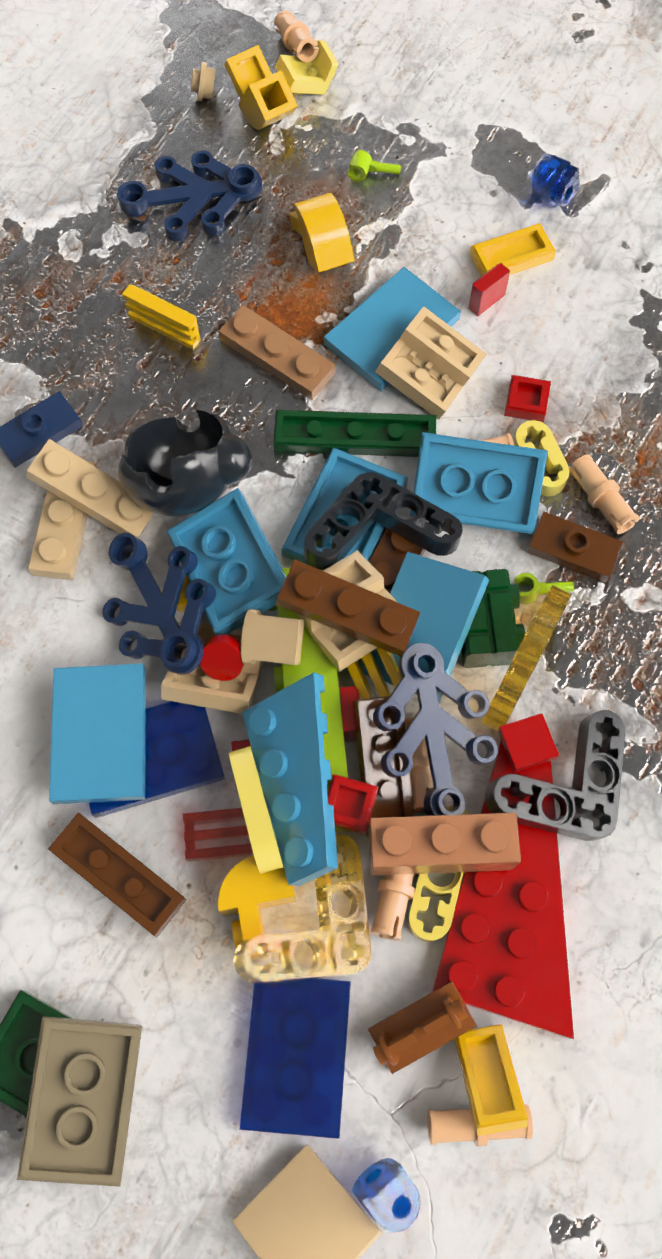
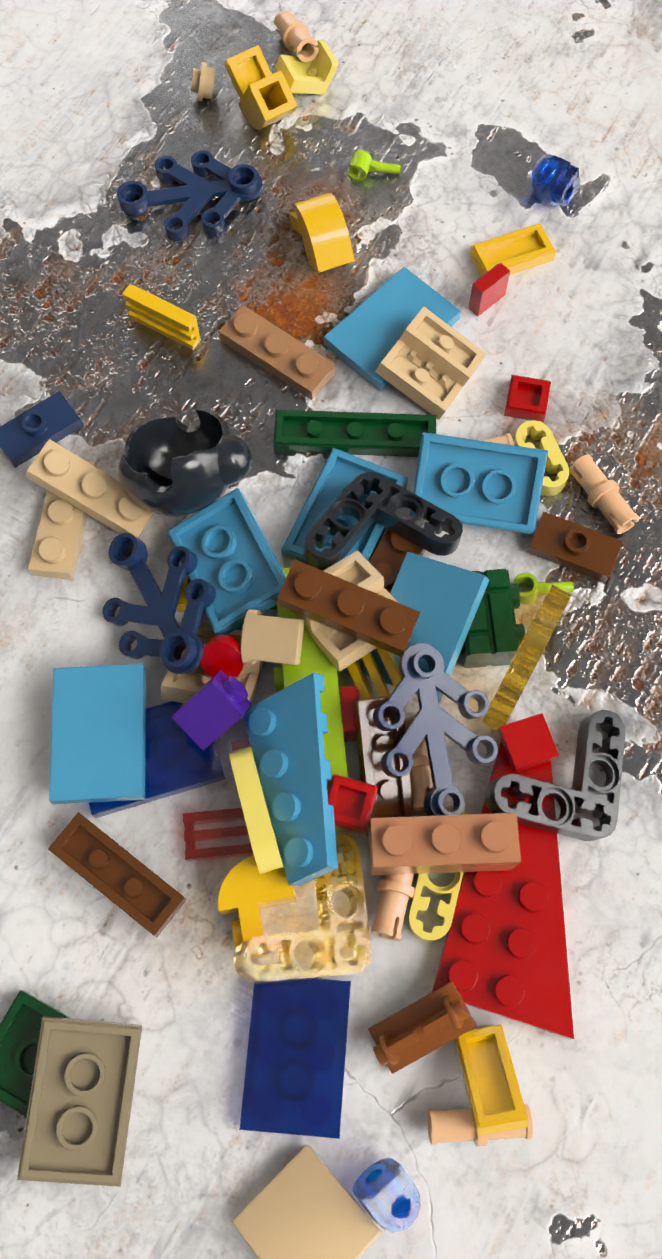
none -> dark purple brick [172,670,251,751]

